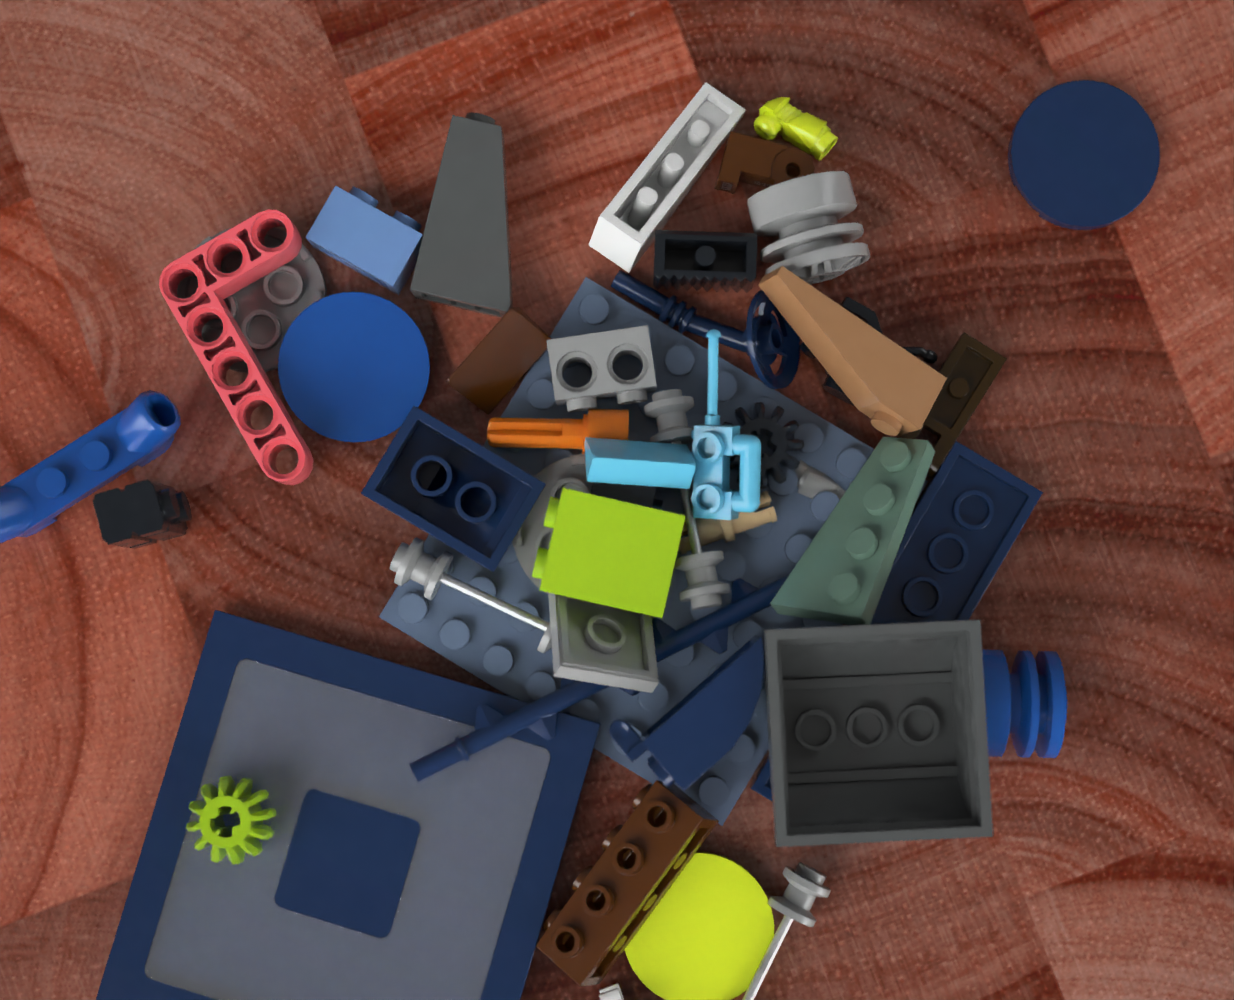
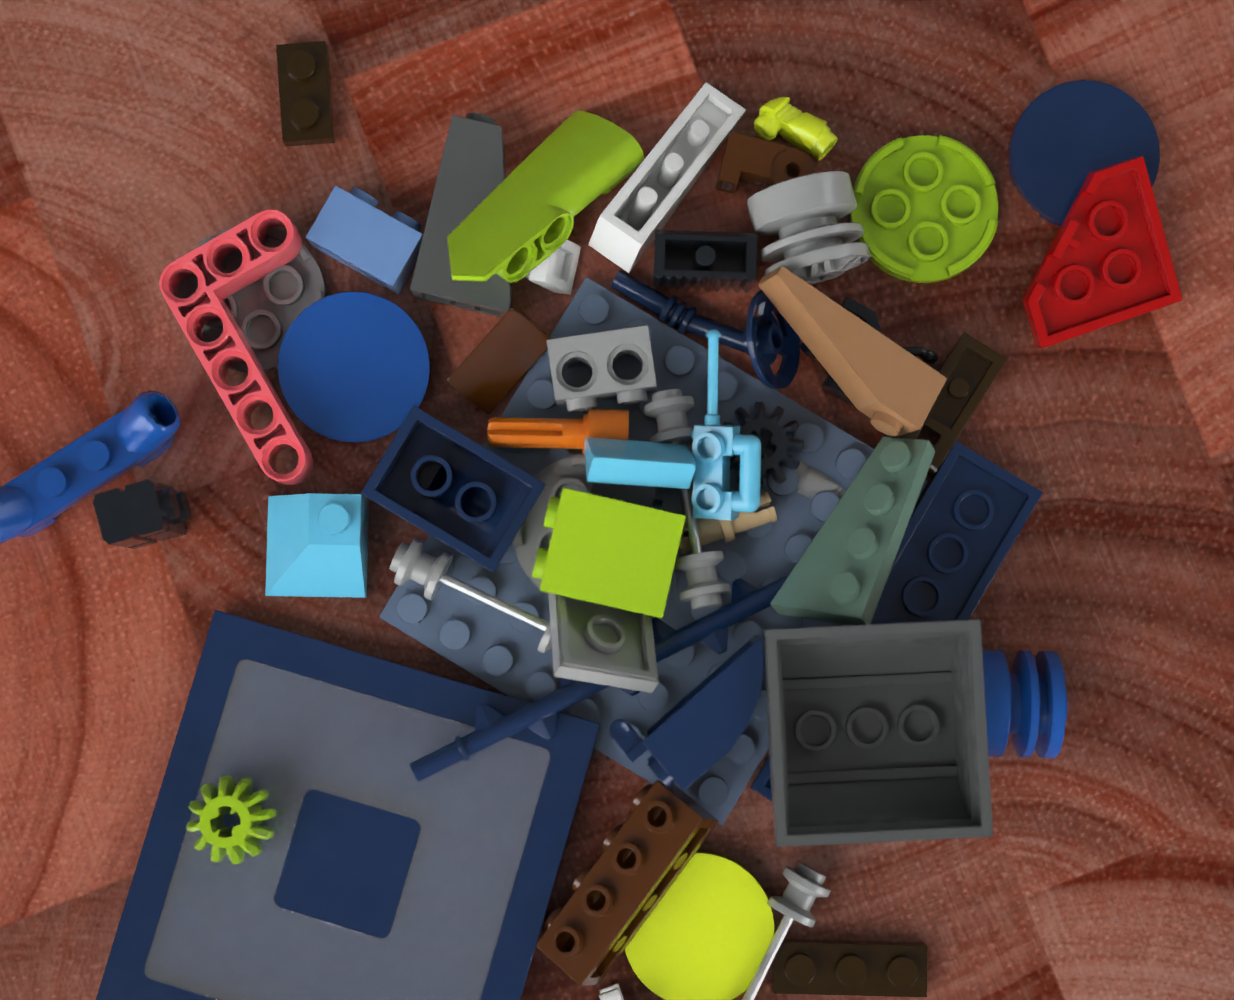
none -> medium azure slope [265,493,369,598]
none -> dark brown plate [276,41,335,147]
none -> lime panel [447,110,645,283]
none -> white tile [525,239,581,295]
none -> dark brown plate [772,939,927,997]
none -> lime tile [849,135,999,283]
none -> red plate [1022,156,1183,349]

